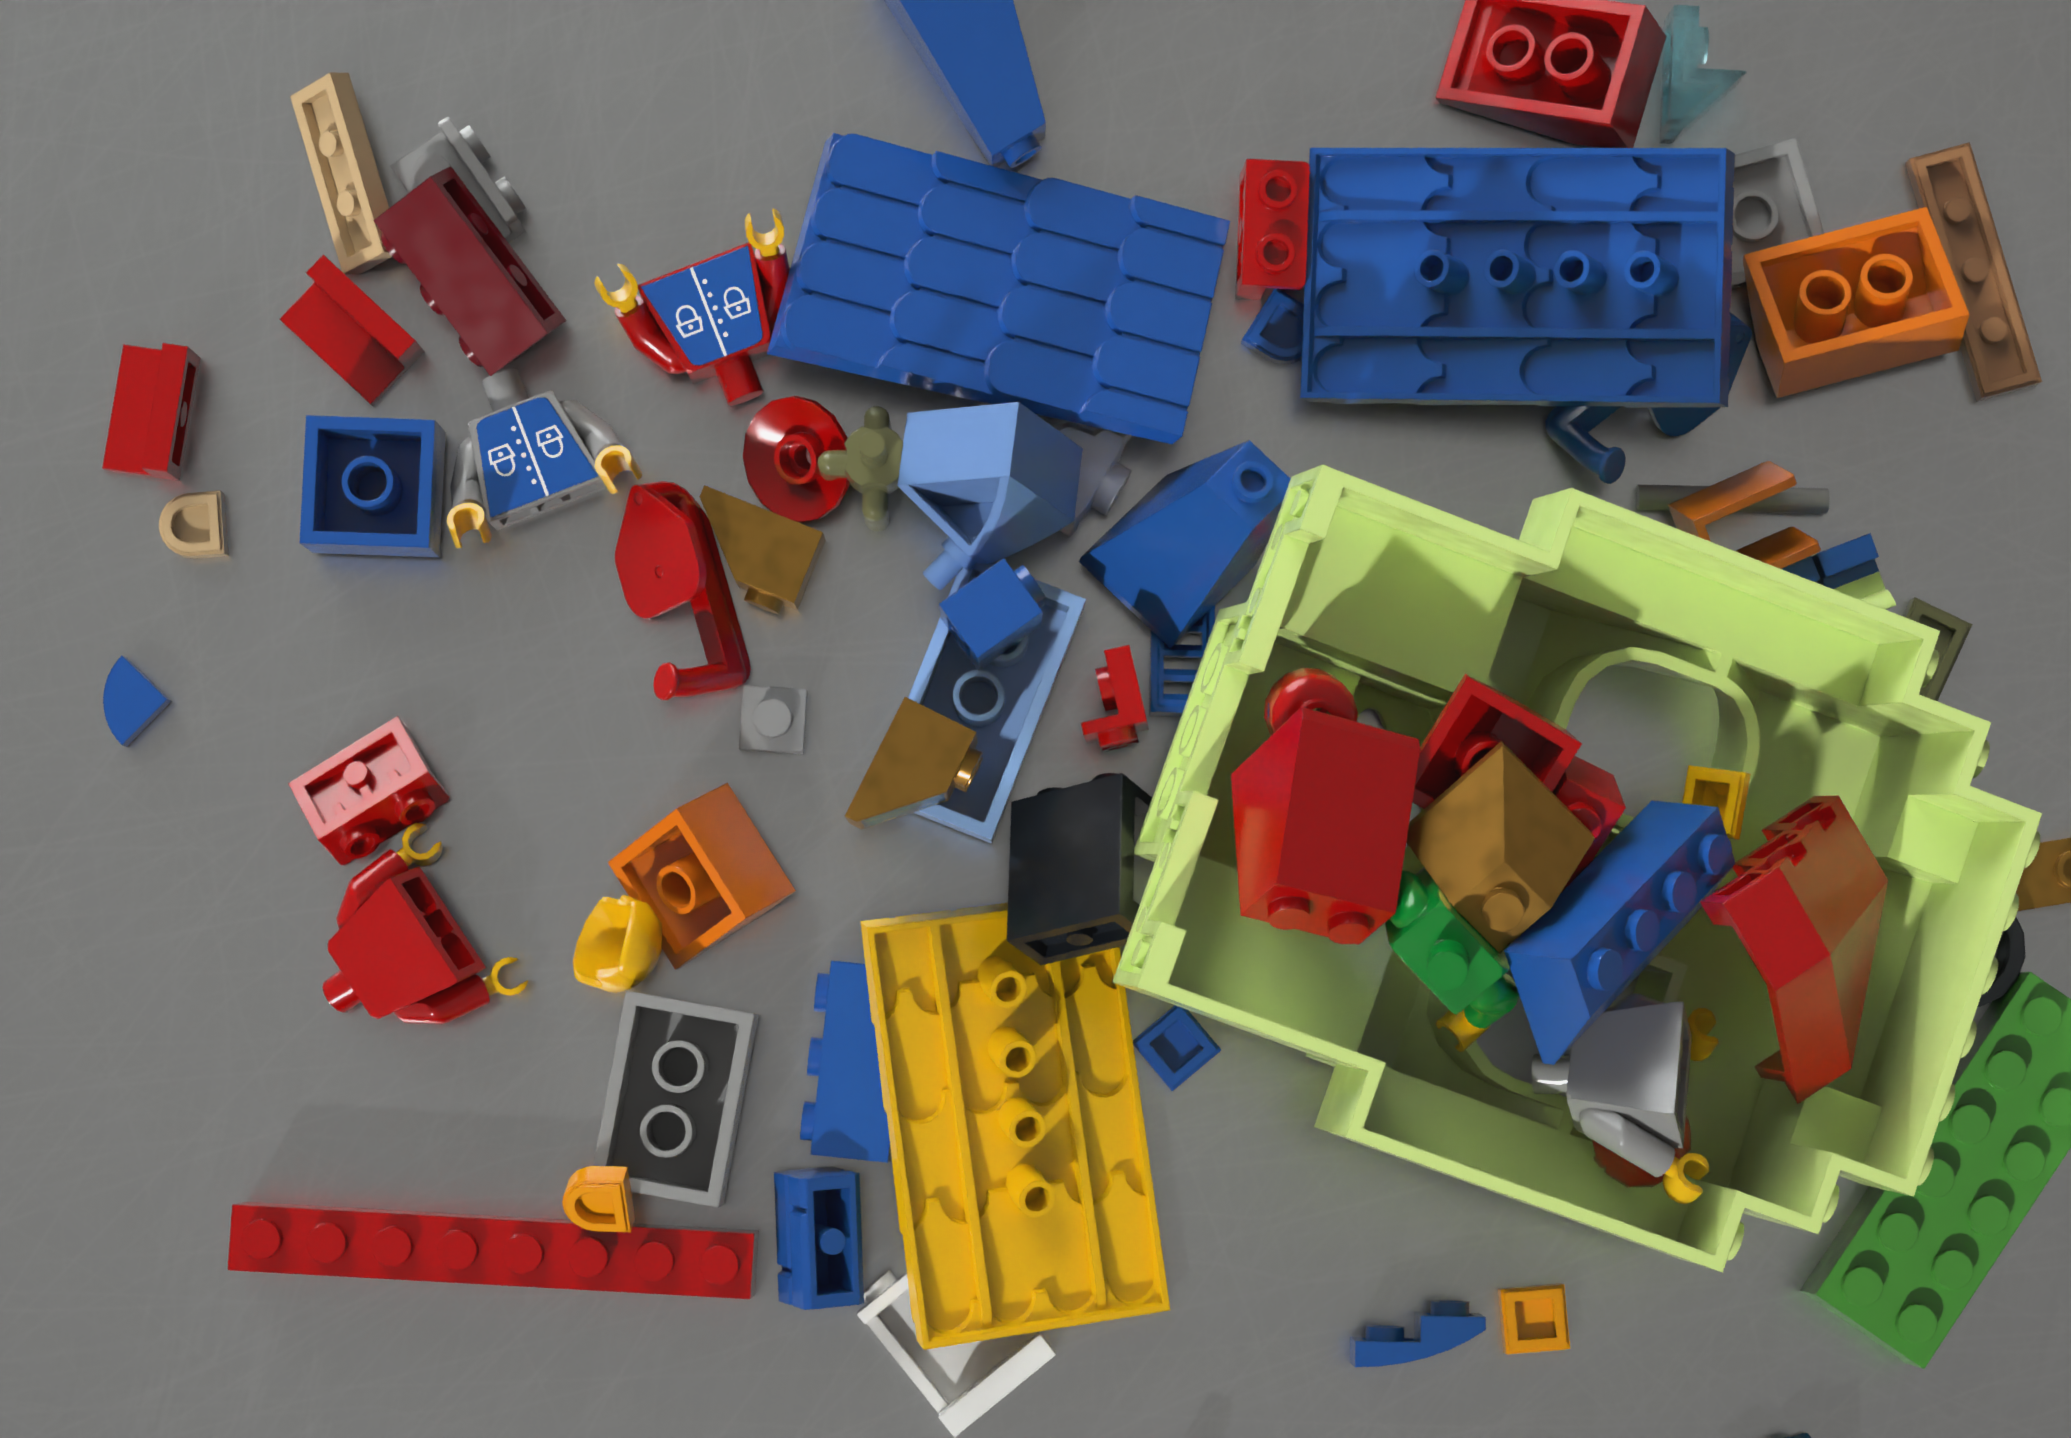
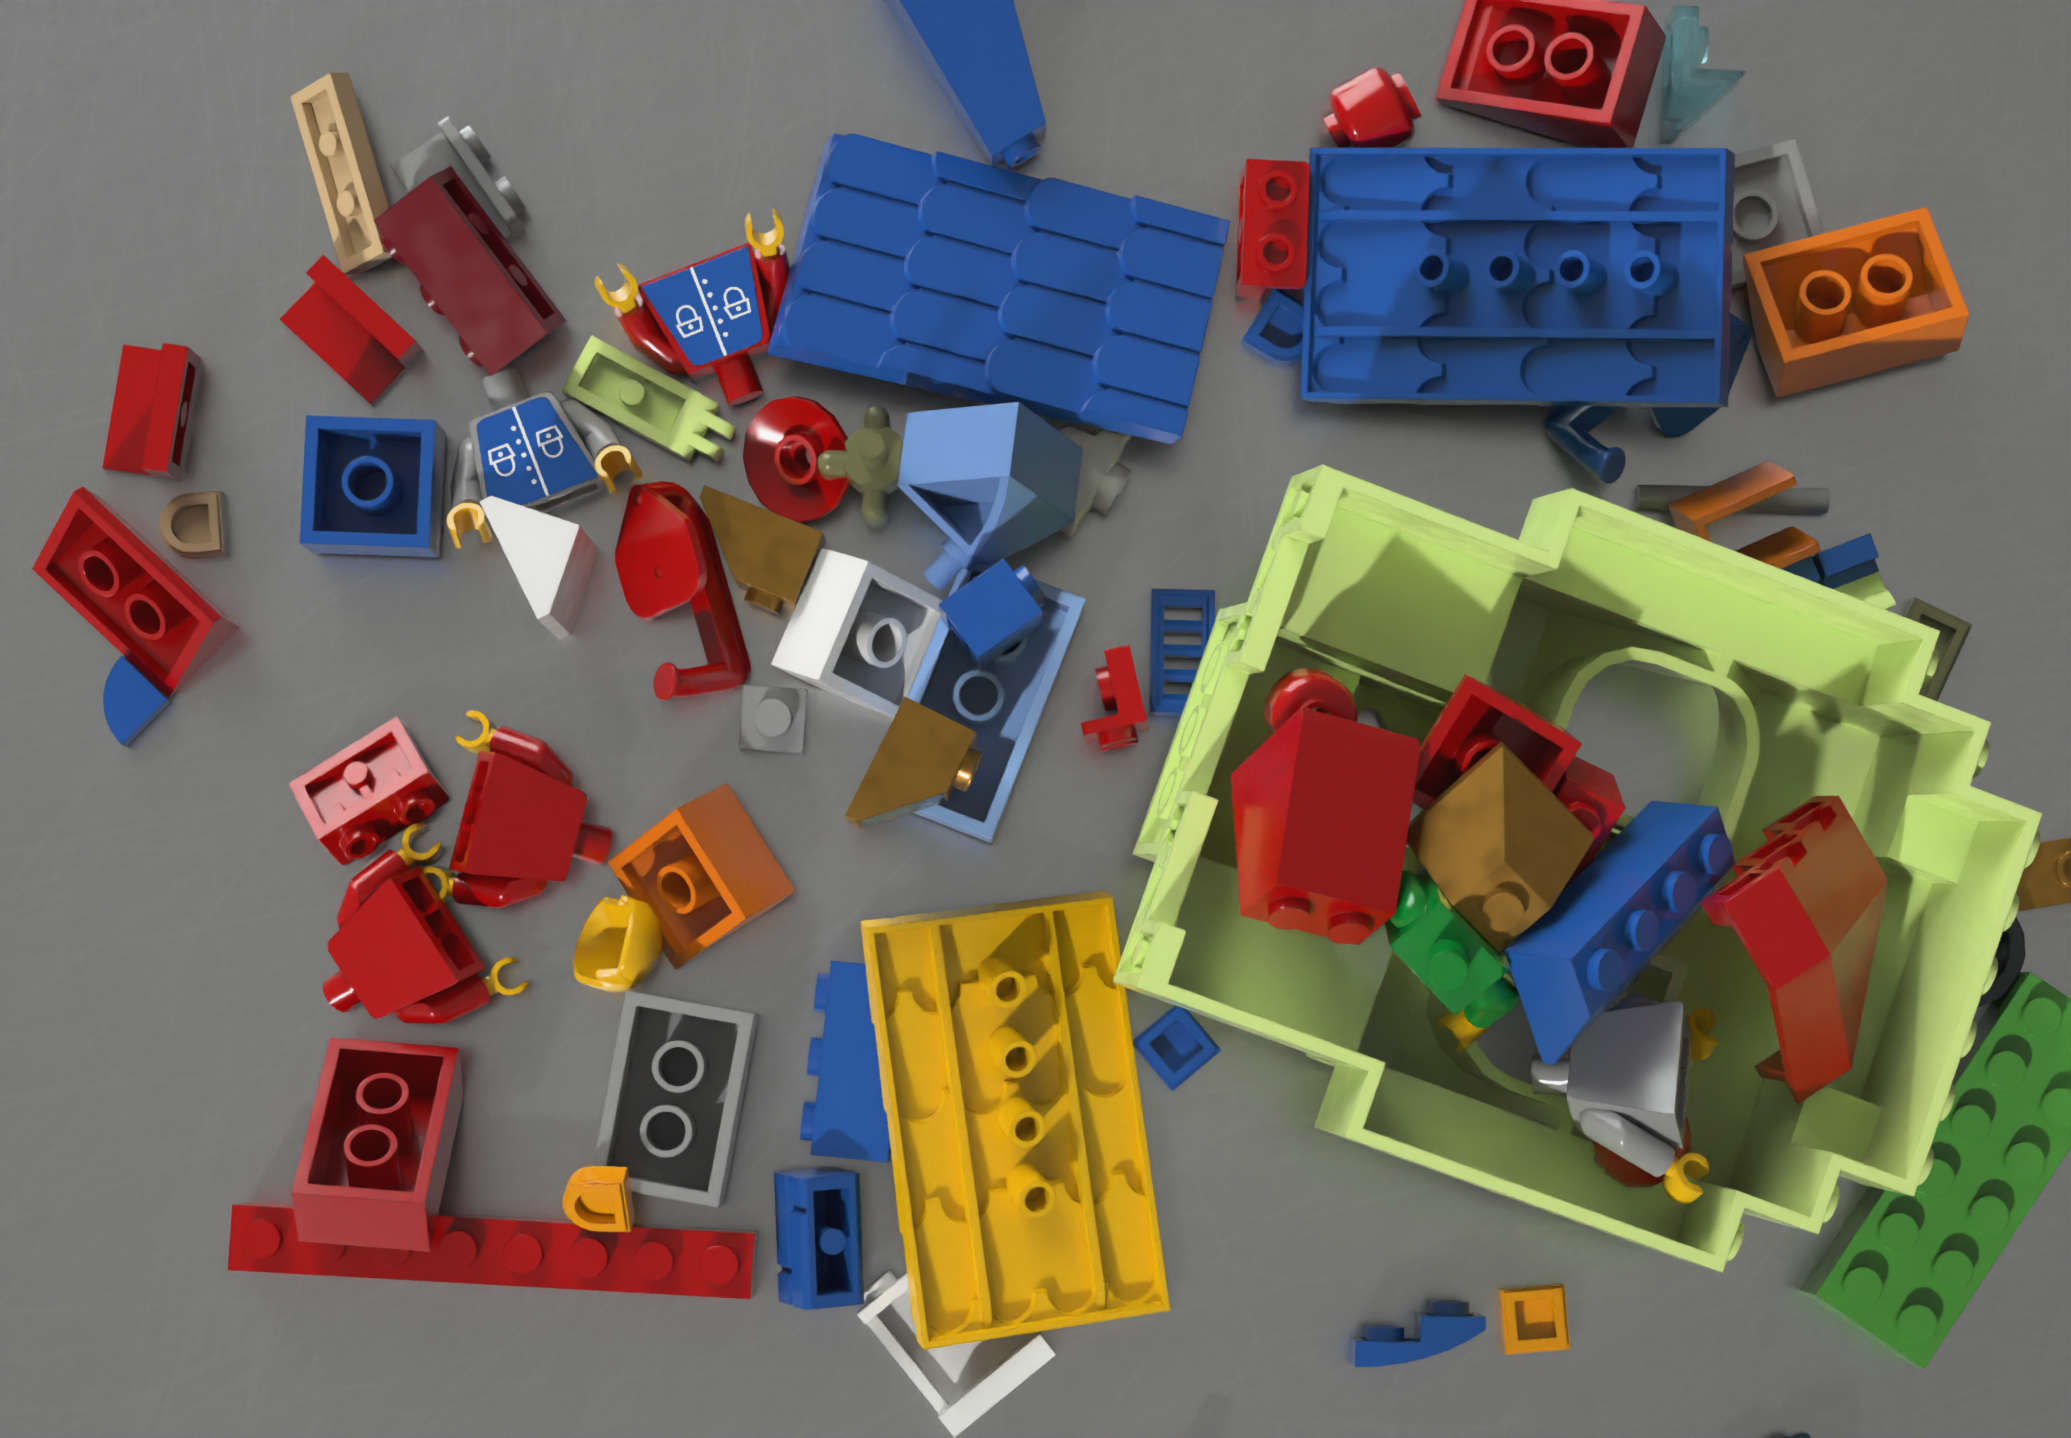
black panel [1007,773,1152,965] -> none
blue slope [1079,440,1291,648] -> none
yellow slope [1682,765,1751,840] -> none
medium nougat tile [1905,142,2042,402] -> none
none -> red slope [32,486,239,698]
none -> red brick [291,1037,464,1252]
none -> red torso [422,710,612,908]
none -> white slope [480,496,600,640]
none -> yellowish green hinge [561,335,737,462]
none -> white slope [771,547,943,719]
none -> red head [1323,67,1422,148]

